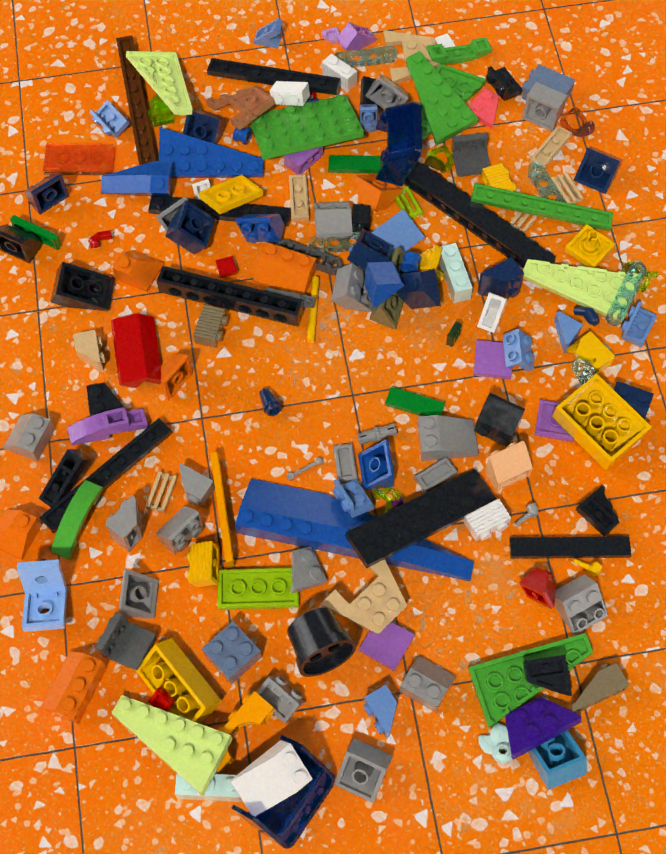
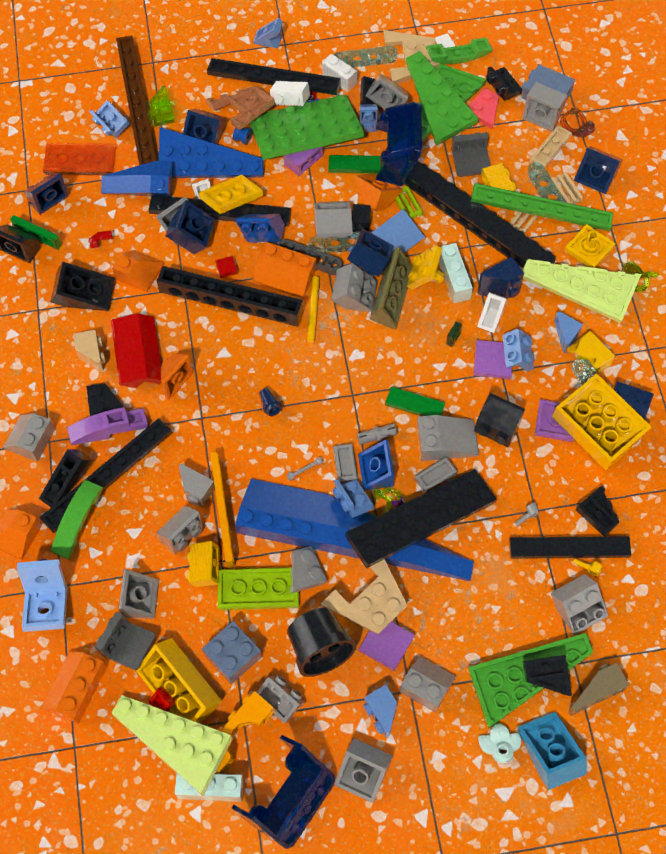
light grey slope [105,495,142,552] -> none
yellowish green wing [126,51,192,116] -> none
tan tile [146,471,178,513] -> none
dark tan brick [193,304,228,348] -> none
white slope [230,740,312,817] -> none
dark grey hinge [265,287,316,308] -> none
tan tile [289,174,309,222] -> none
lavender tile [321,27,341,43] -> none
medium lavender slope [337,22,377,52] -> none
blue slope [364,262,404,308] -> none
dark blue slope [396,269,441,309] -> none
blue wheel [400,251,421,273] -> none
clear neon green piece [424,145,454,173] -> none
white brick [463,498,511,541] -> none
light nougat slope [485,441,533,492] -> none
dark purple wing [505,697,582,760] -> none
red slope [519,567,557,609] -> none
dark blue arm [574,306,600,326] -> none
clear light blue beam [606,262,647,326] -> none
medium blue bracket [621,301,658,347] -> none

